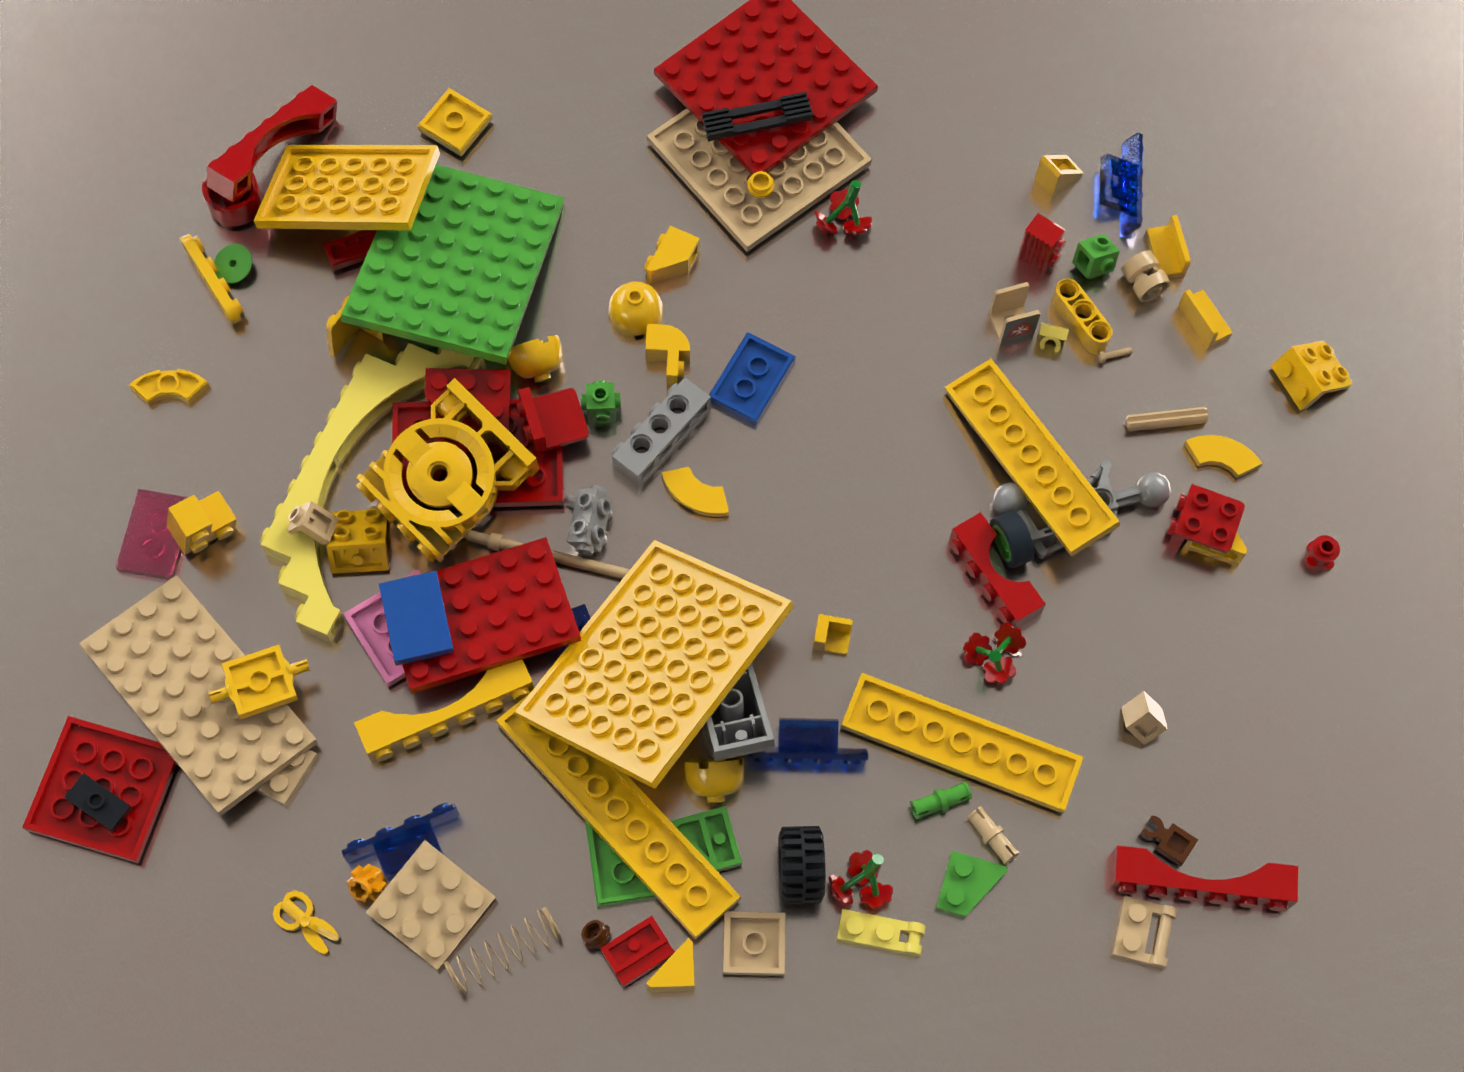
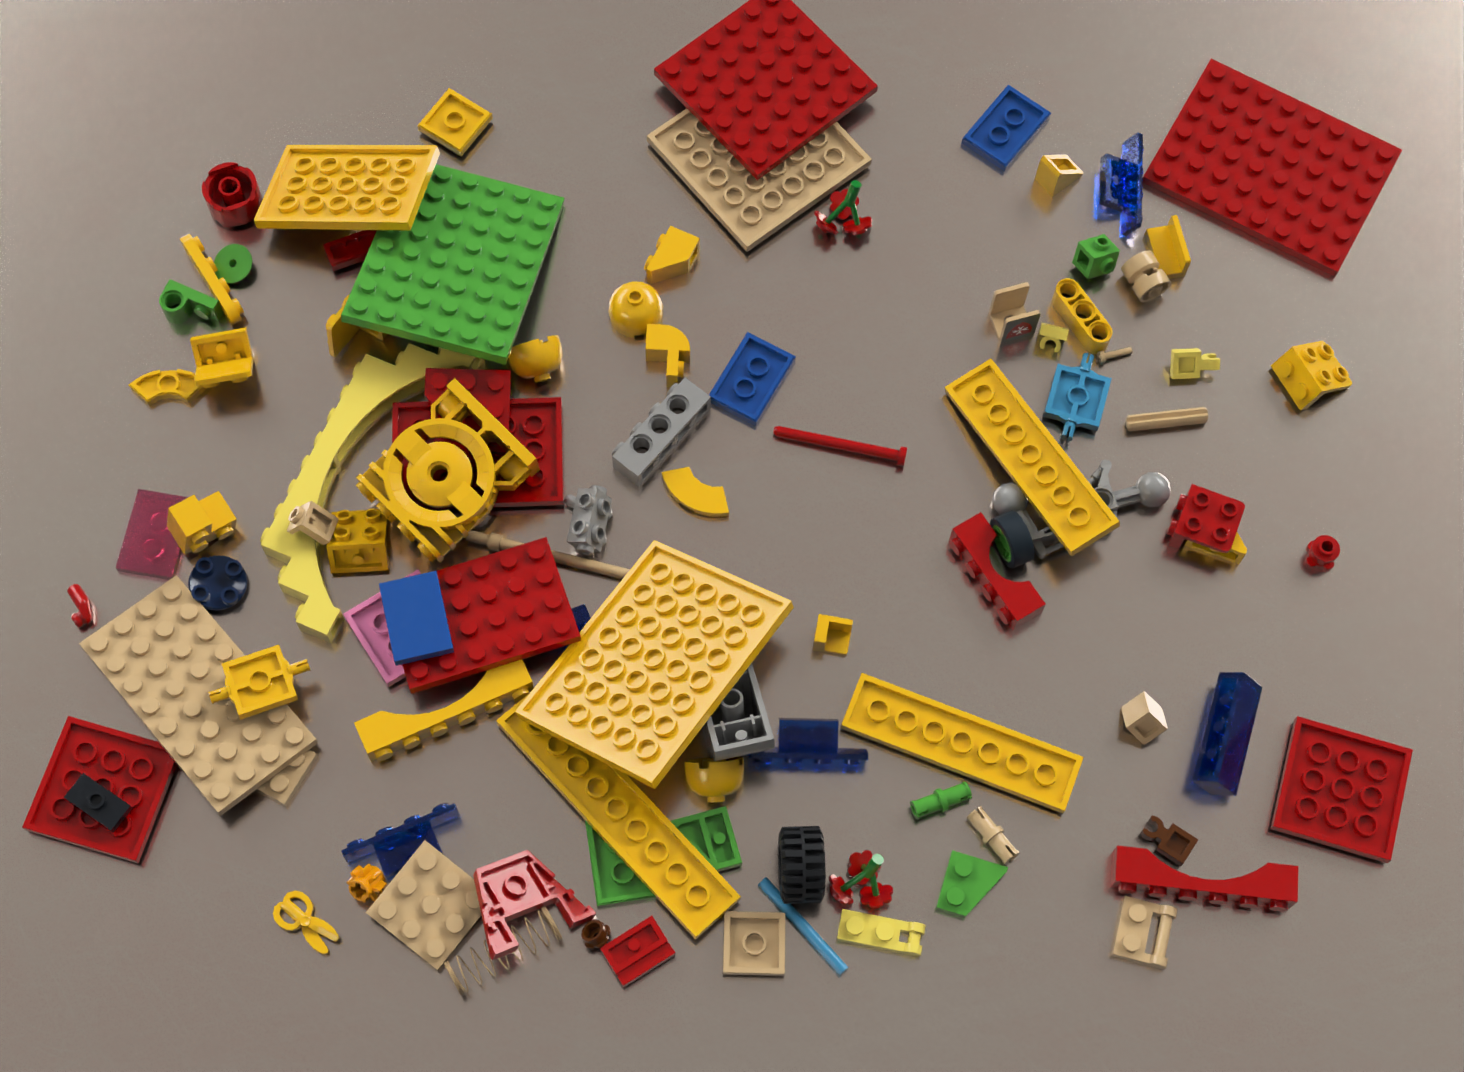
red arch [206,85,338,202] -> none
red bracket [515,387,589,453] -> none
bright green brick [581,380,621,423] -> none
yellow slope [646,938,694,993] -> none
black container [702,92,813,141] -> none
yellow plate [747,171,774,198] -> none
red plant [963,622,1027,684] -> none
red brick [1018,213,1066,273] -> none
yellow panel [1178,289,1233,349] -> none
yellow tile [1184,435,1263,479] -> none
none -> red arm [67,584,93,628]
none -> bright green plate [159,279,224,324]
none -> dark blue dish [188,555,247,610]
none -> yellow bracket [190,327,254,388]
none -> wing [473,850,596,961]
none -> dark azure bar [758,877,849,975]
none -> red bar [773,426,908,467]
none -> blue tile [961,85,1051,172]
none -> dark azure plate [1043,353,1112,441]
none -> red plate [1141,58,1402,277]
none -> light yellow plate [1170,348,1220,379]
none -> clear blue brick [1192,672,1263,796]
none -> red plate [1271,716,1413,863]

